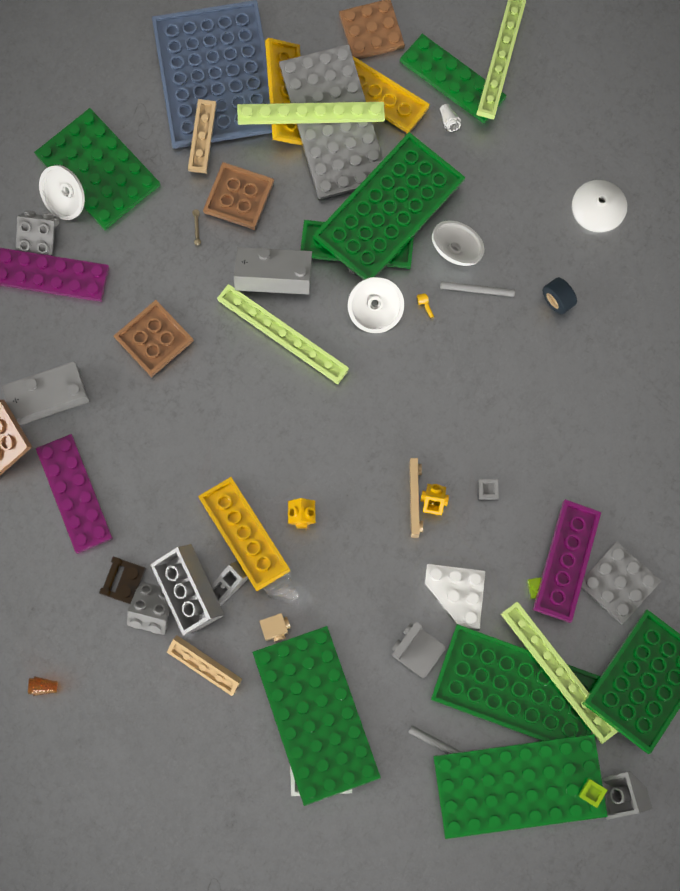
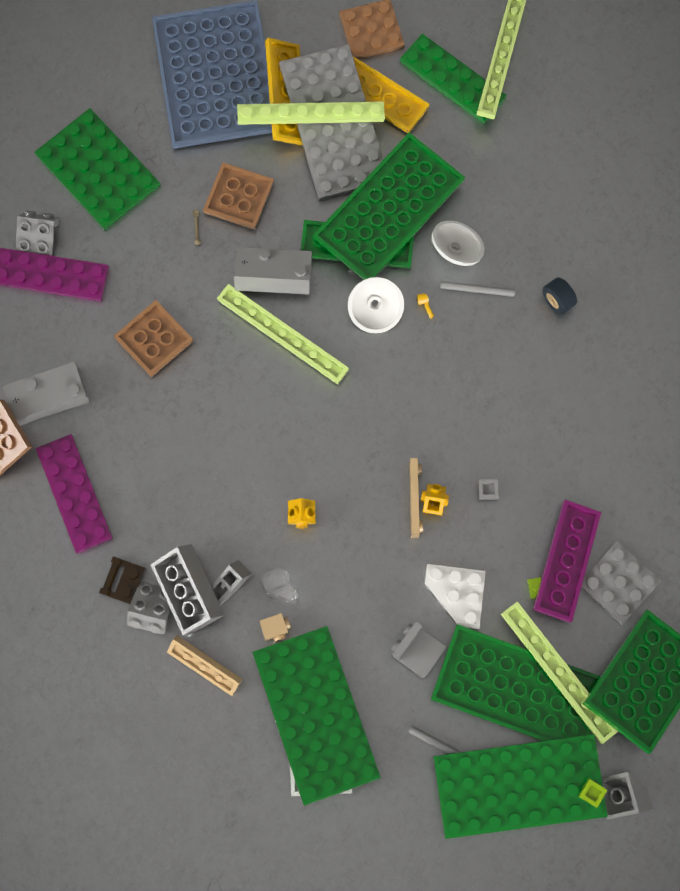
clear orange cone [28,676,58,696] -> none
white dish [39,165,85,220] -> none
tan plate [188,99,217,174] -> none
yellow plate [198,477,290,592] -> none
white cone [440,104,461,132] -> none
white dish [572,180,627,232] -> none

